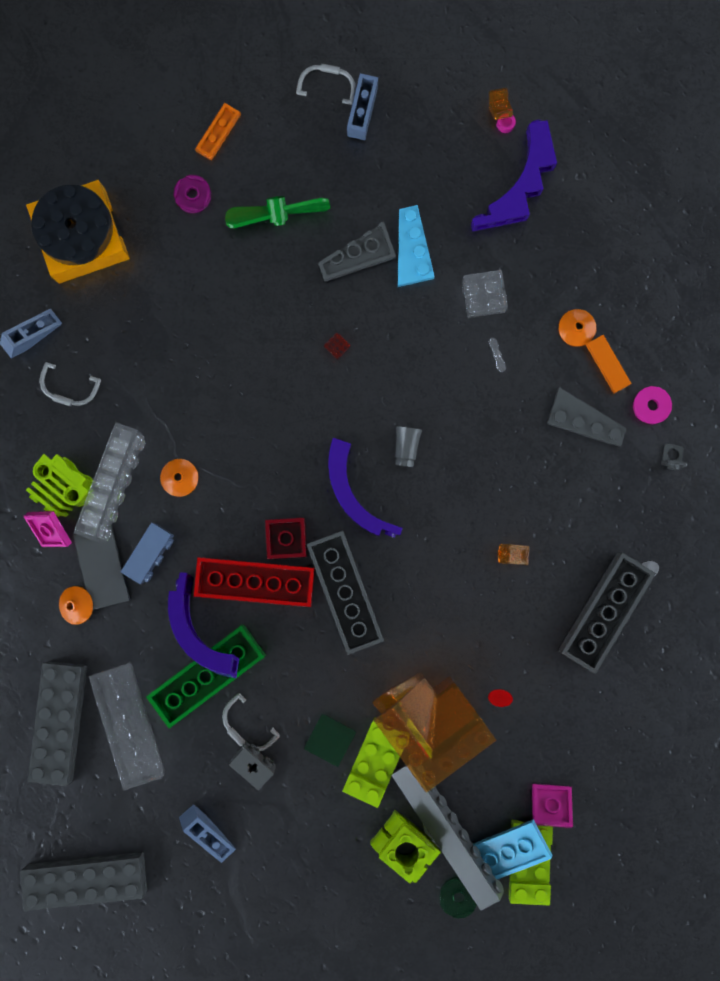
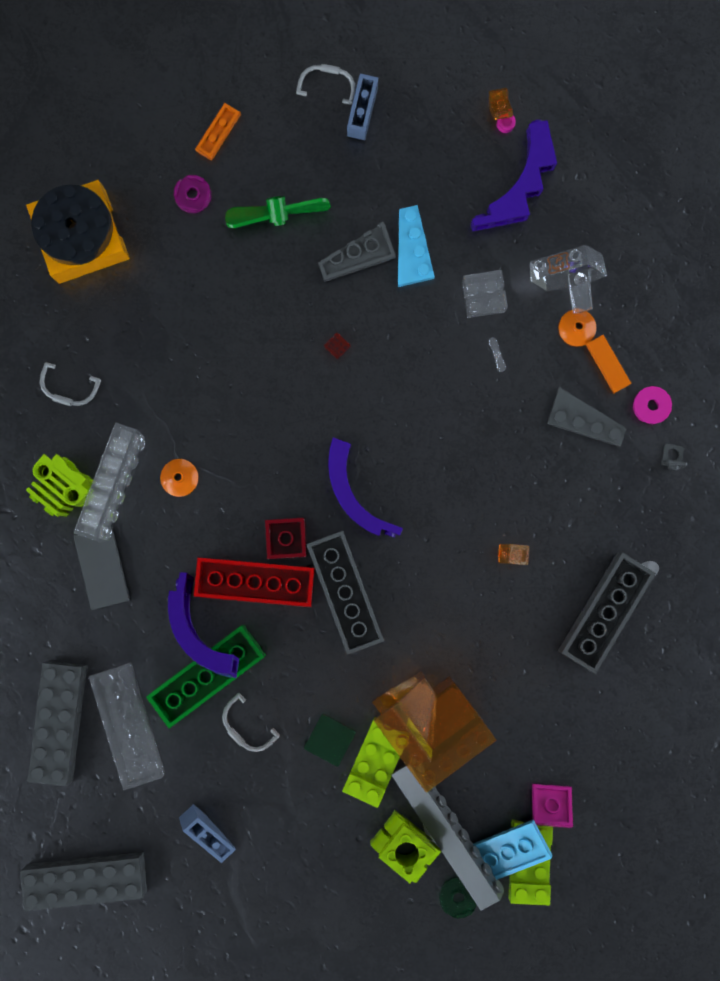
sand blue slope [0,308,62,358] -> none
dark pink tile [24,511,72,547] -> none
orange dish [59,586,93,625] -> none
sand blue brick [121,522,174,584] -> none
dark grey brick [229,741,276,790] -> none
dark grey plant [395,426,422,467] -> none
red sticker [488,689,513,707] -> none
none -> clear piece [530,245,607,314]

